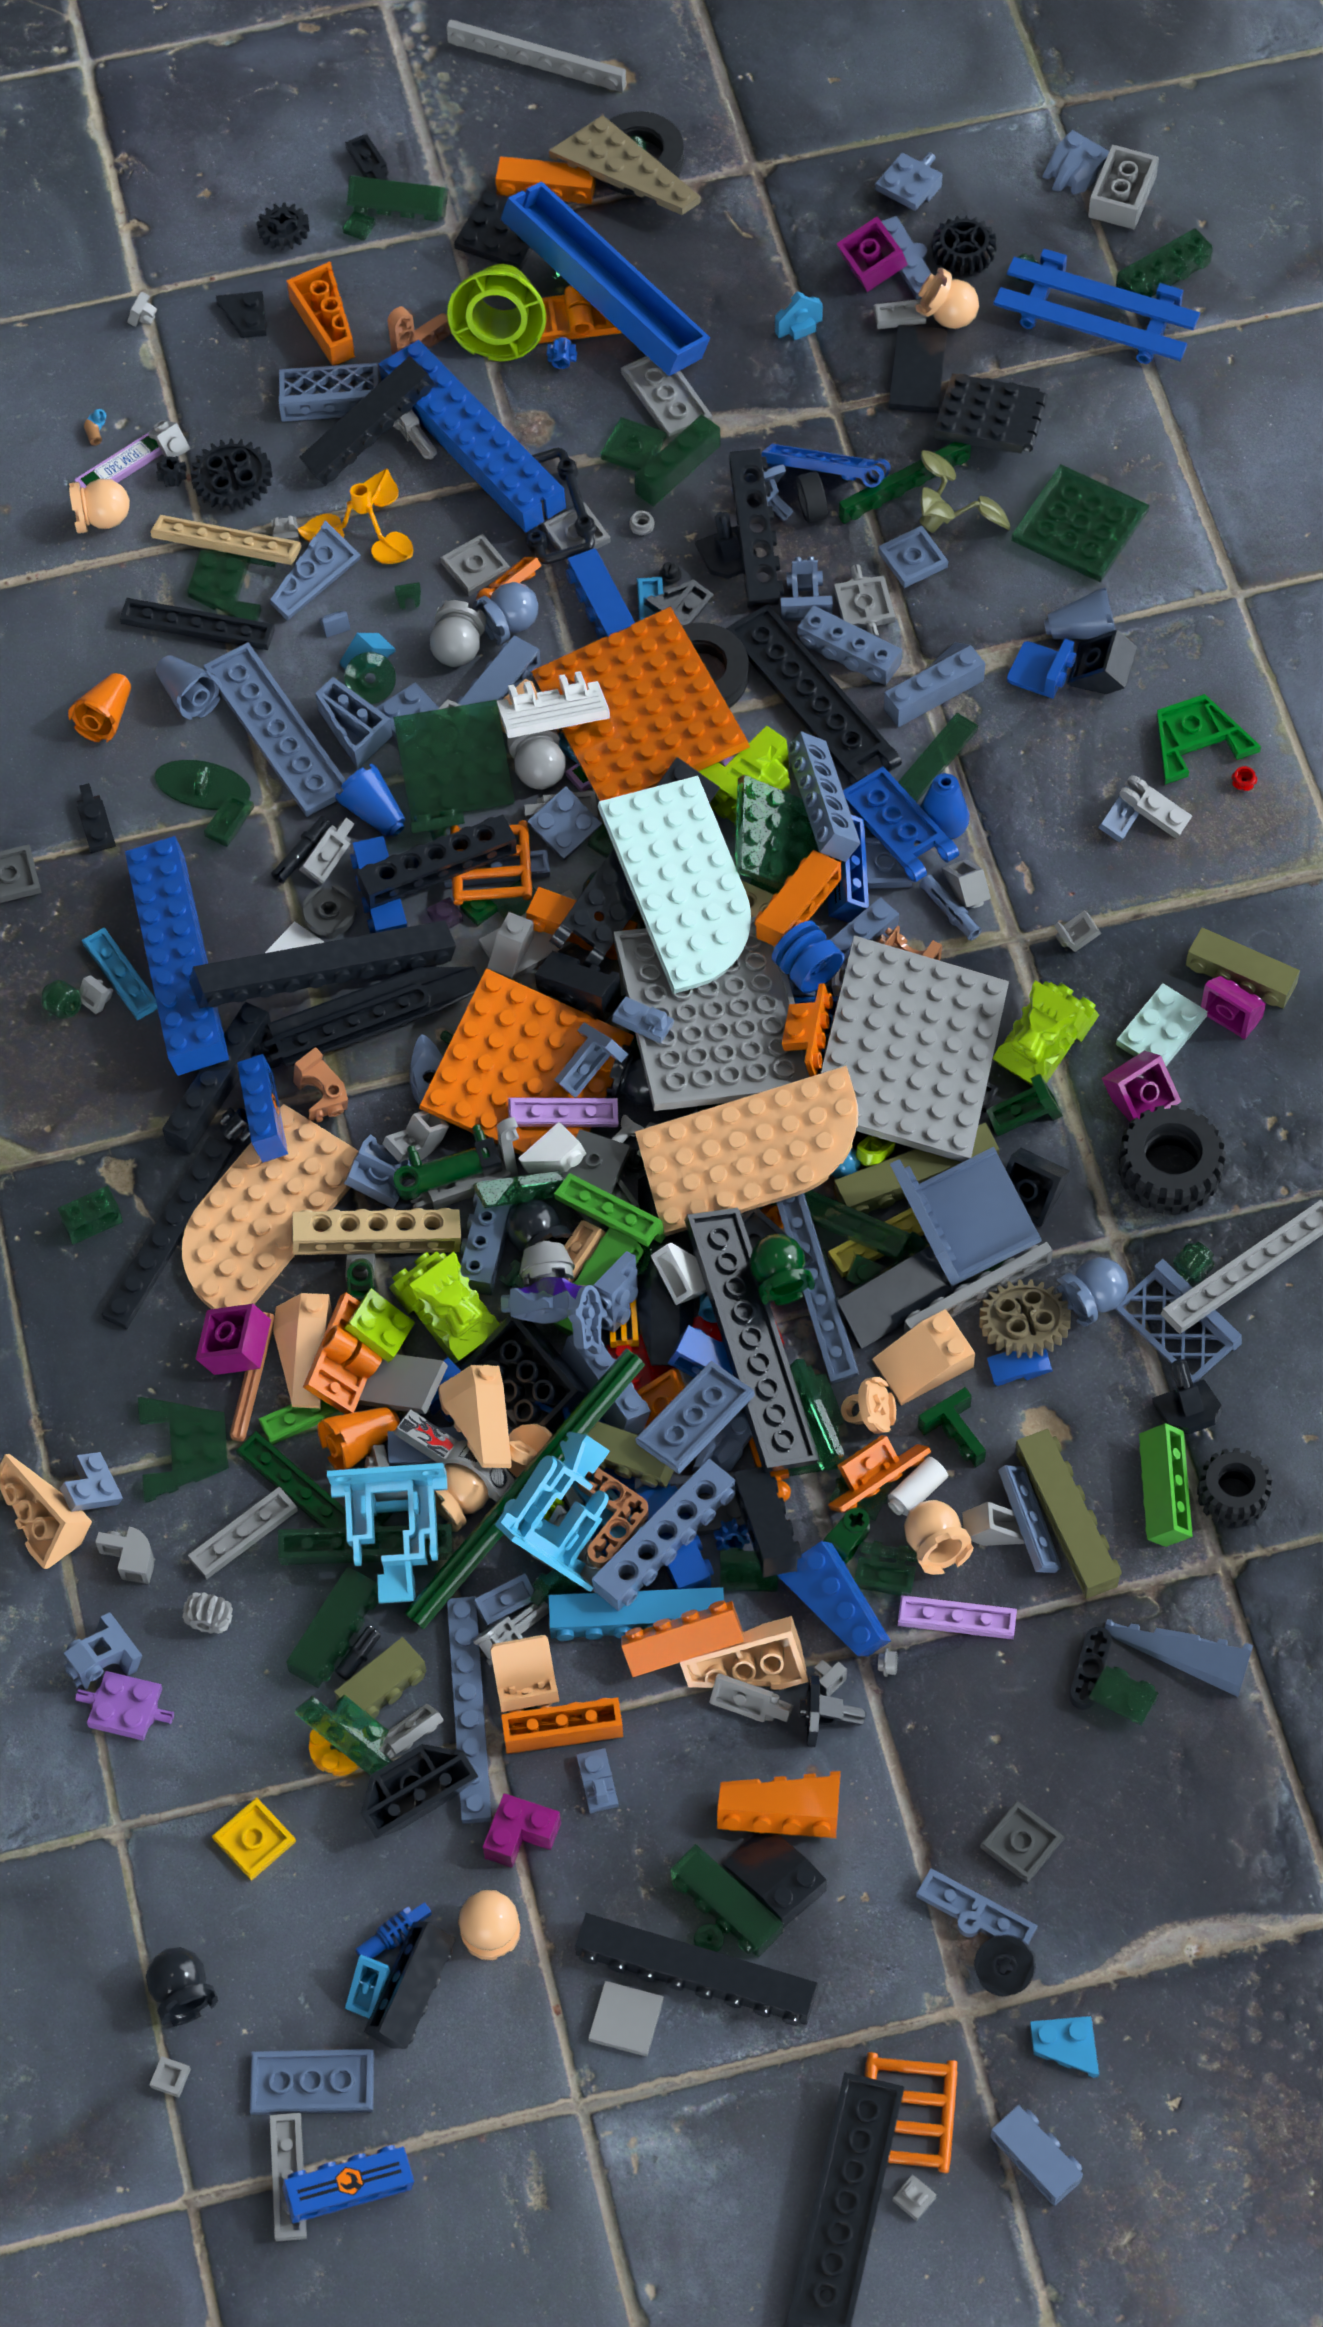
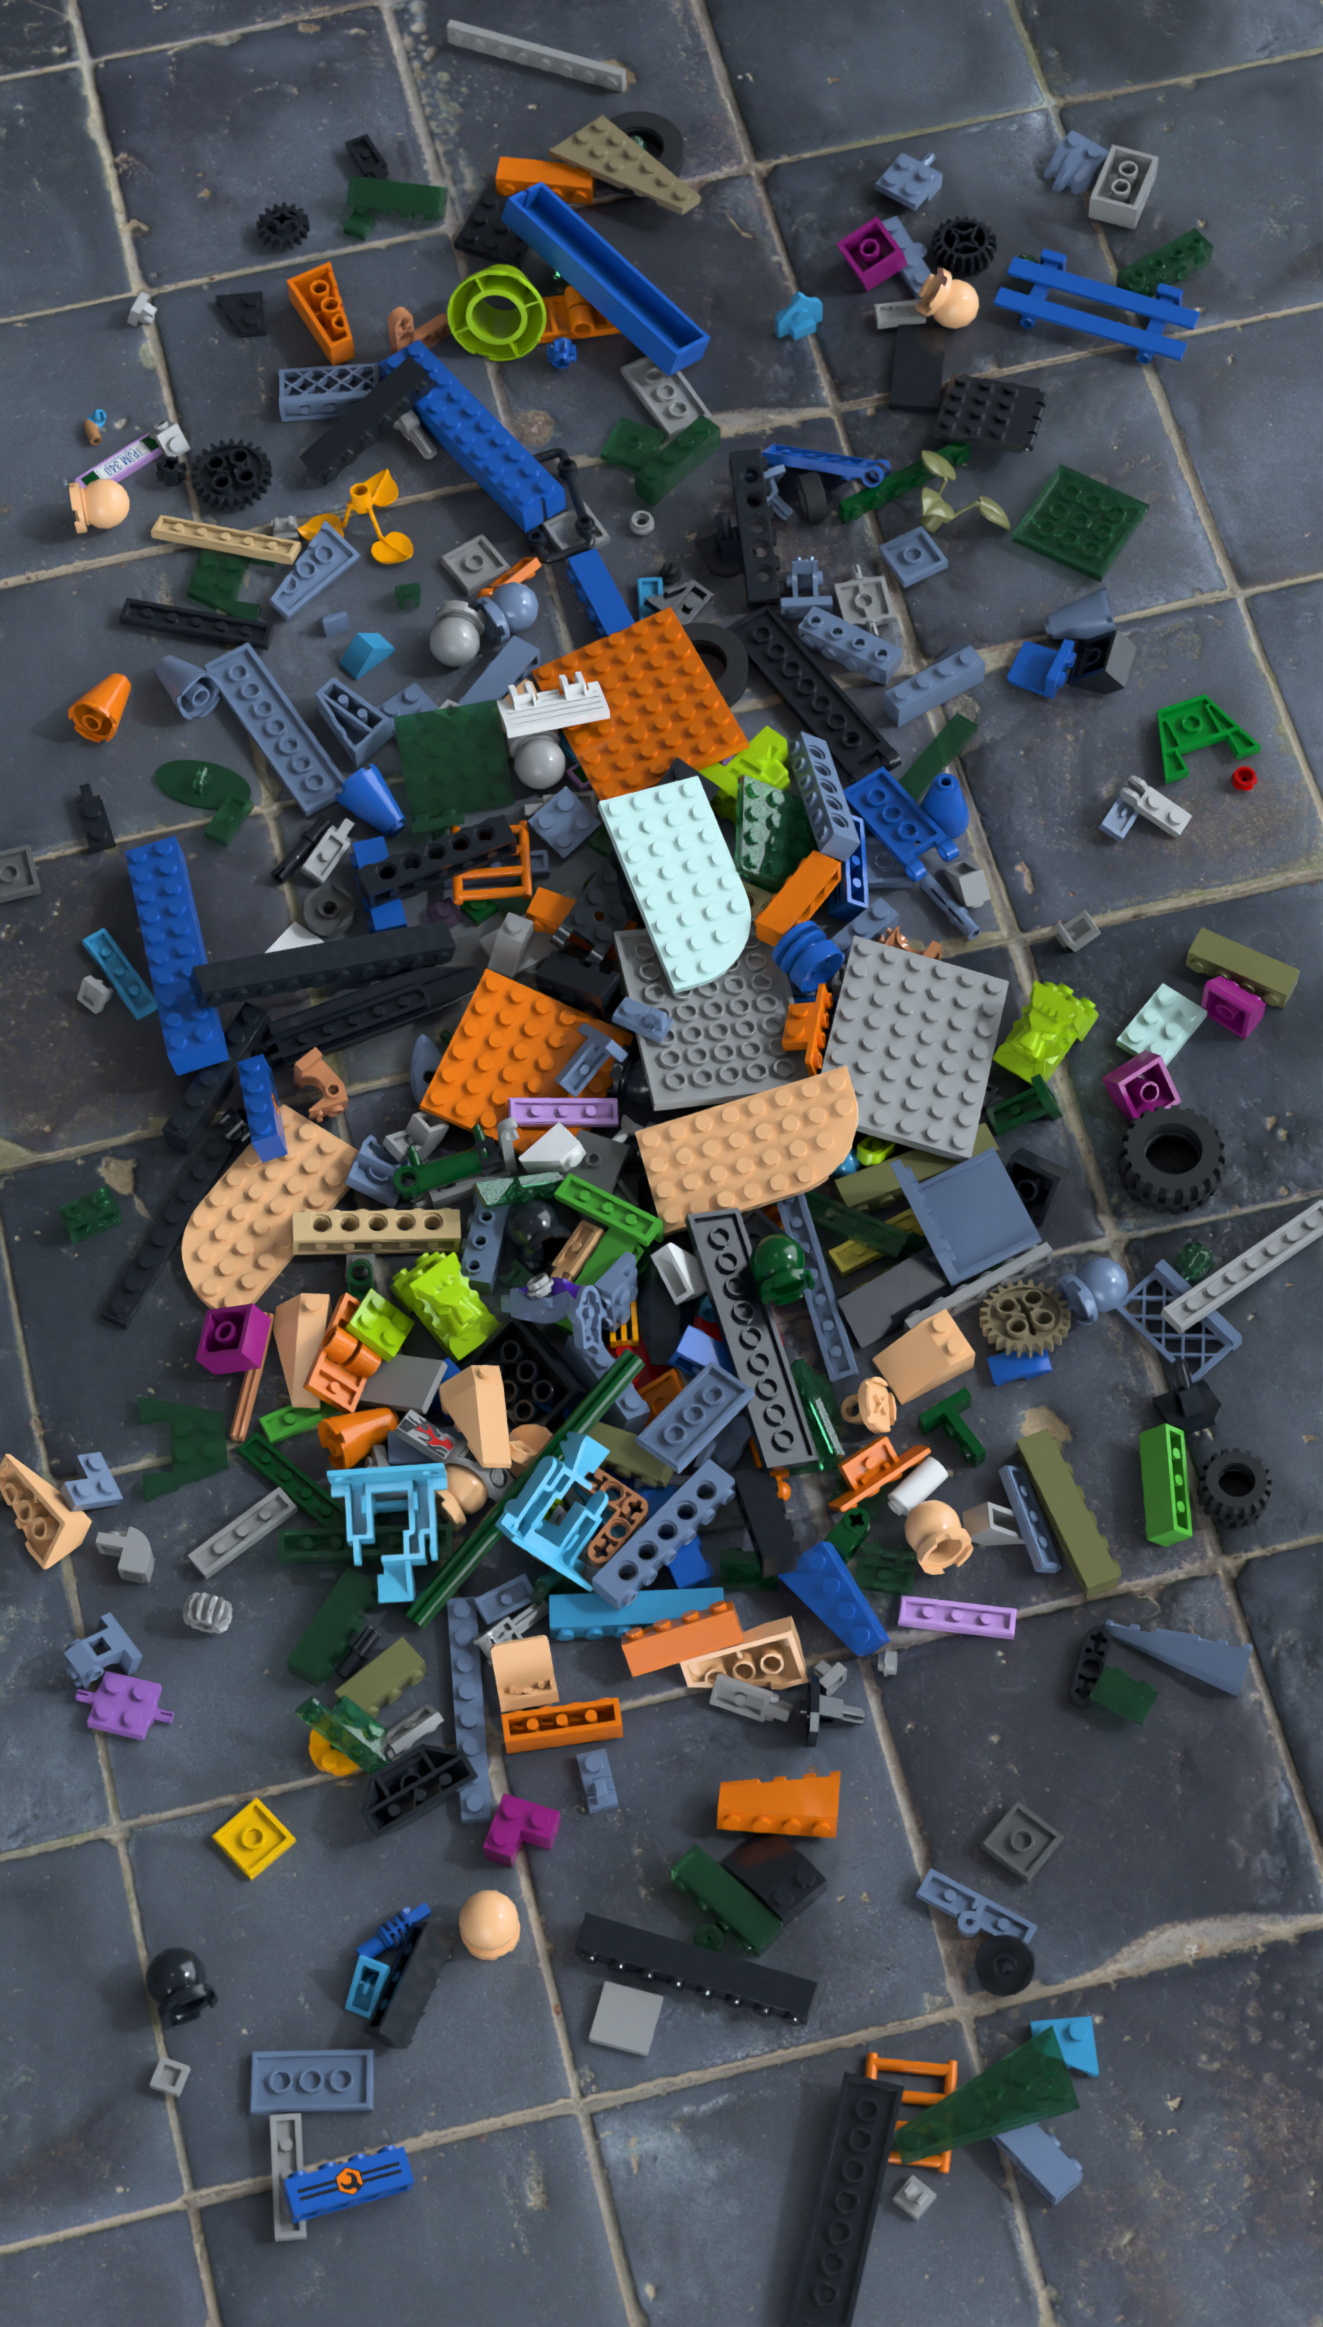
clear green head [41,980,82,1019] -> none
clear green dish [344,652,396,704] -> none
light grey cone [519,1241,575,1287] -> none
blue gear [713,1518,750,1556] -> none
dark green plate [844,1254,882,1286] -> none
none -> light grey plate [526,1273,554,1298]
none -> clear green wing [894,2025,1080,2165]

